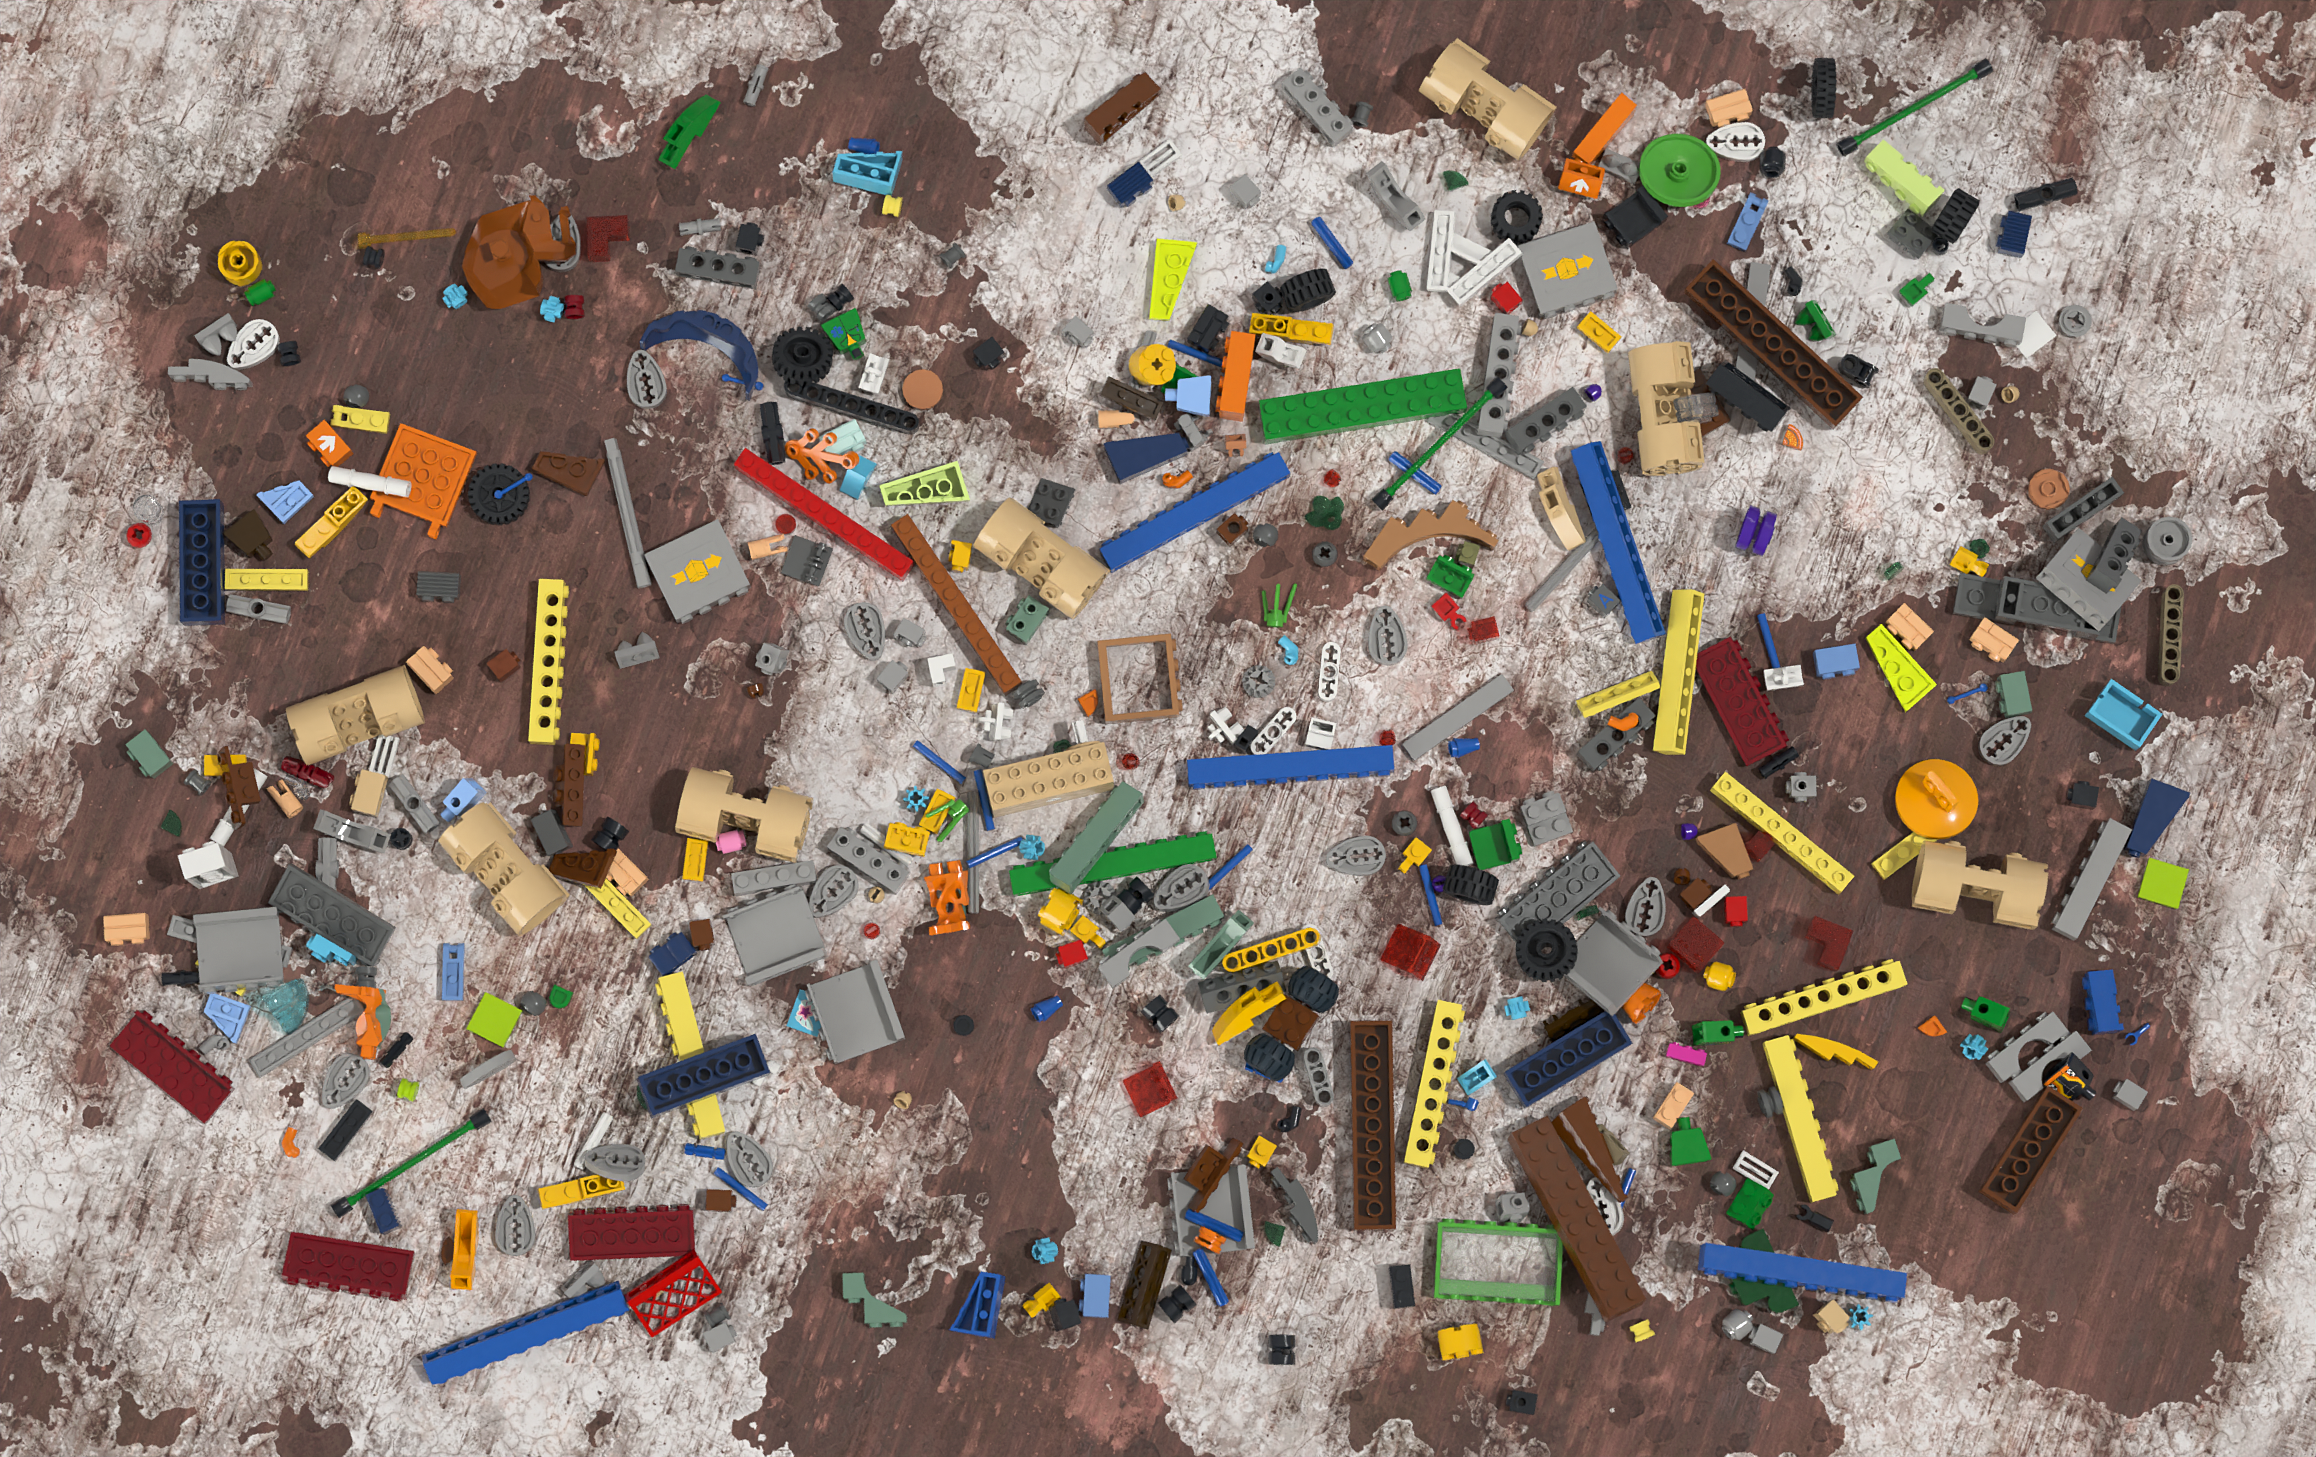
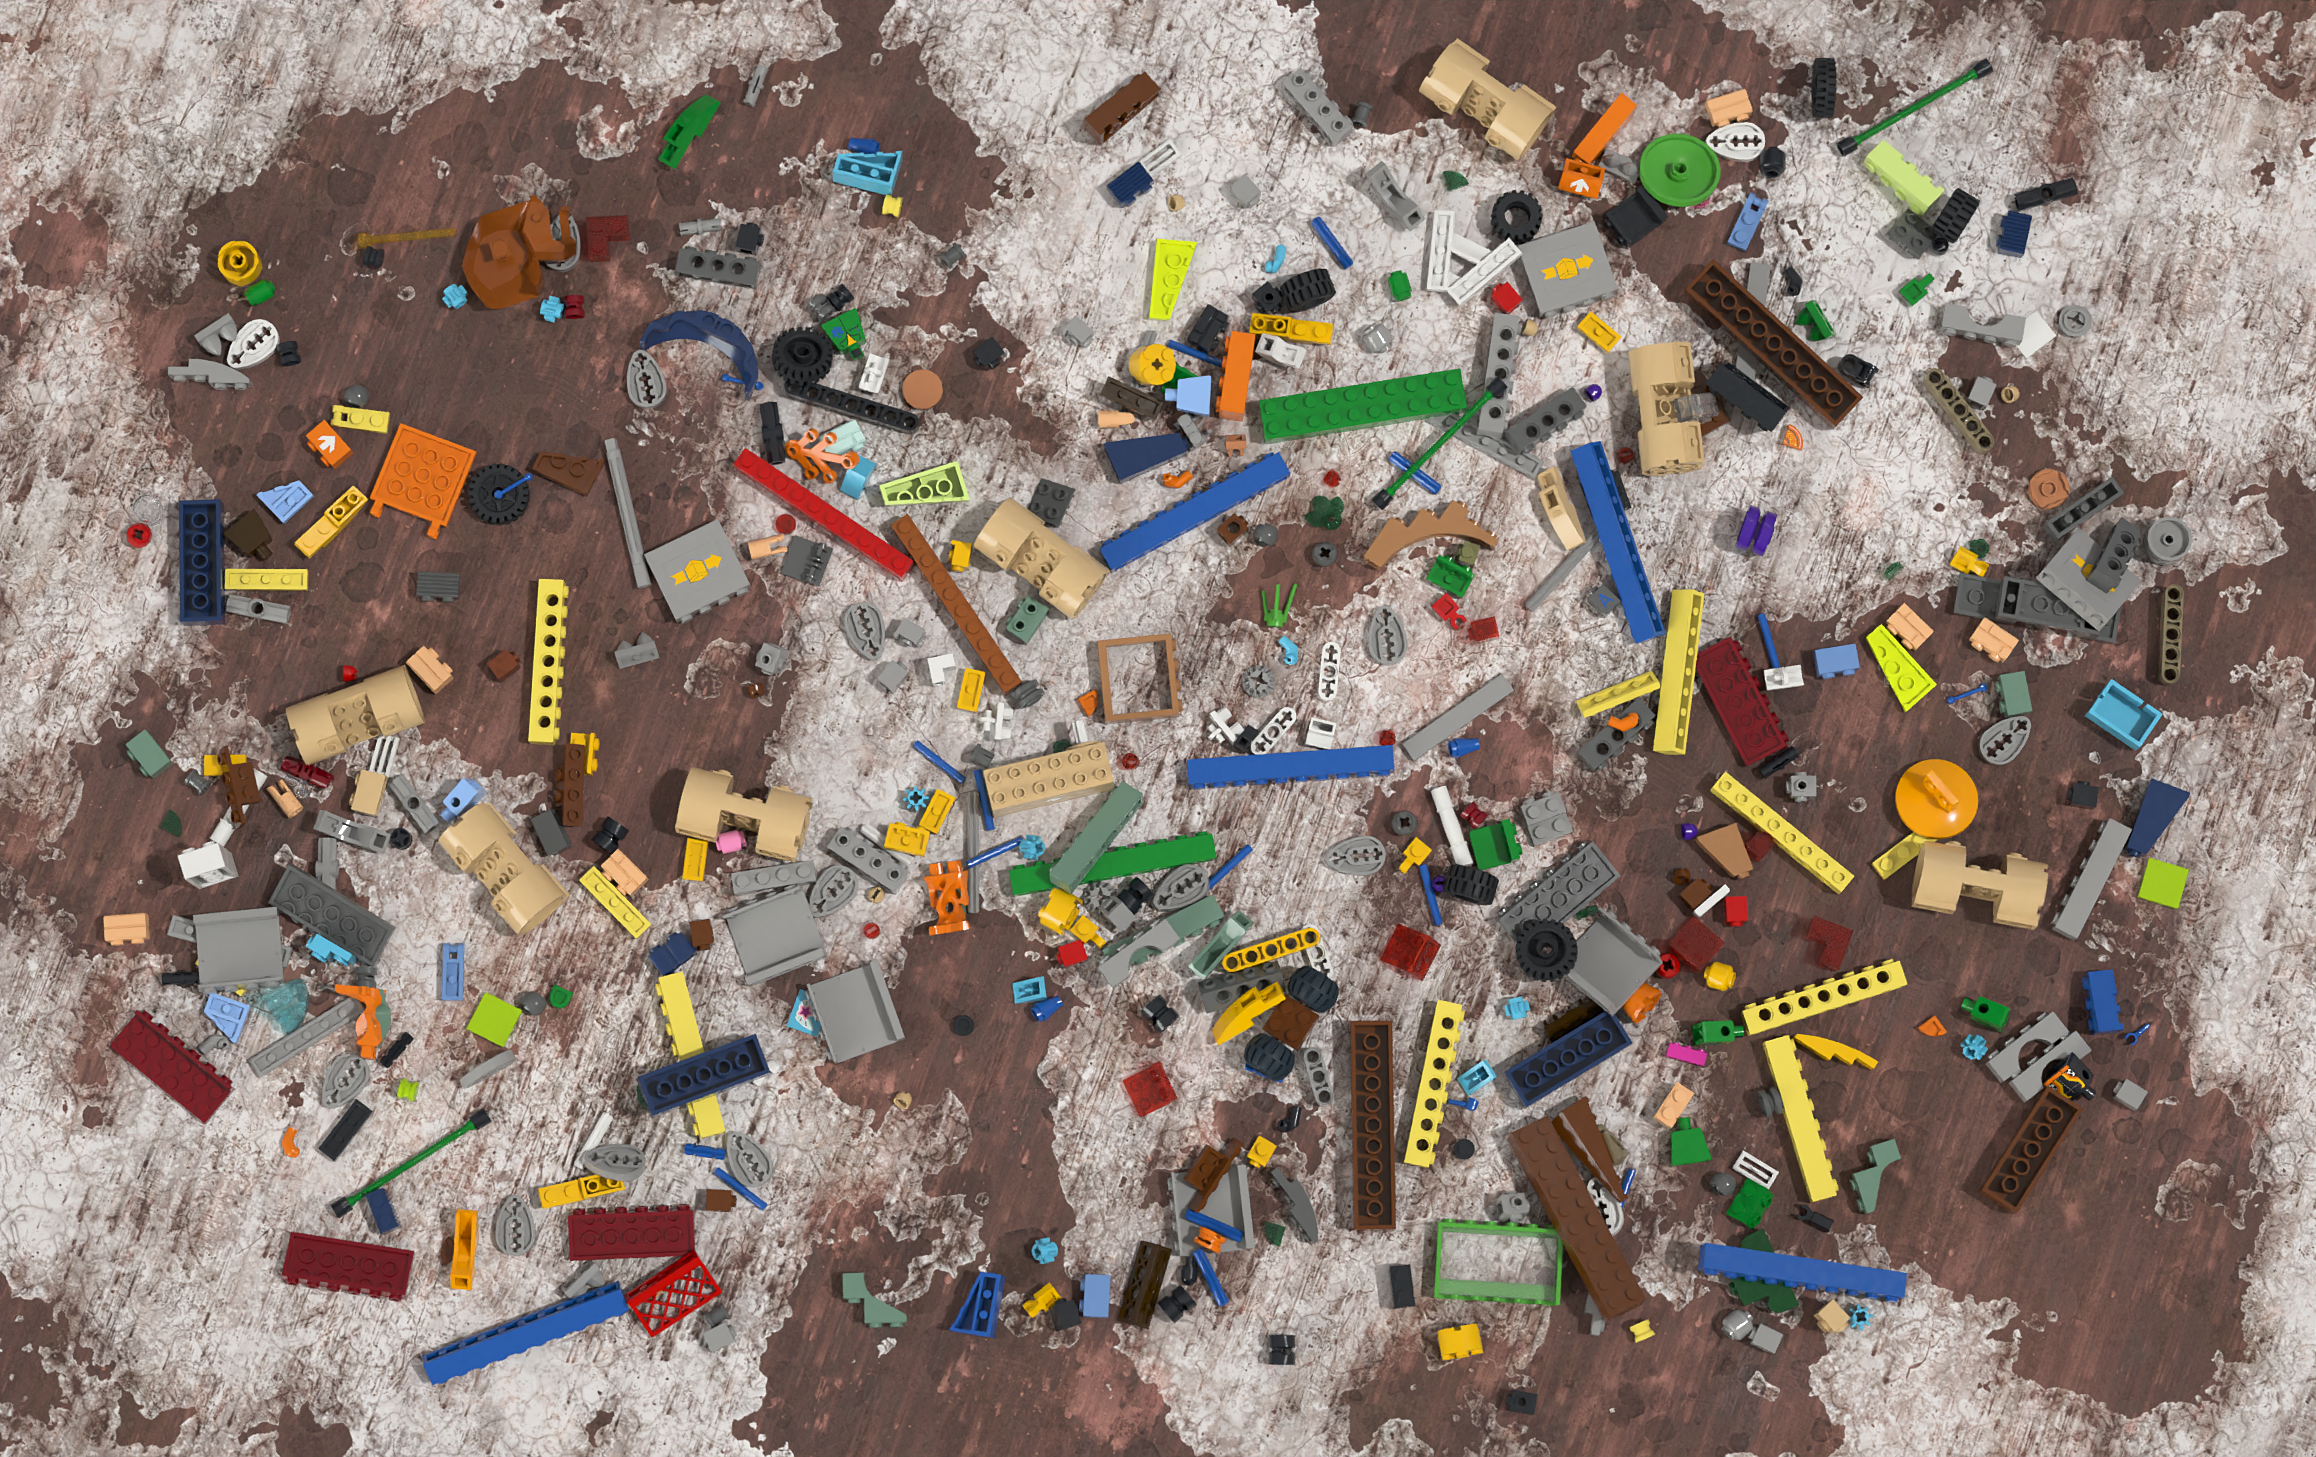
white piece [328,466,412,497] -> none
reddish brown wing [549,849,617,889] -> none
bright green plant [926,799,969,842] -> none
light grey piece [1625,877,1666,937] -> none
none -> red hinge [343,665,357,682]
none -> medium azure slope [1012,976,1047,1004]

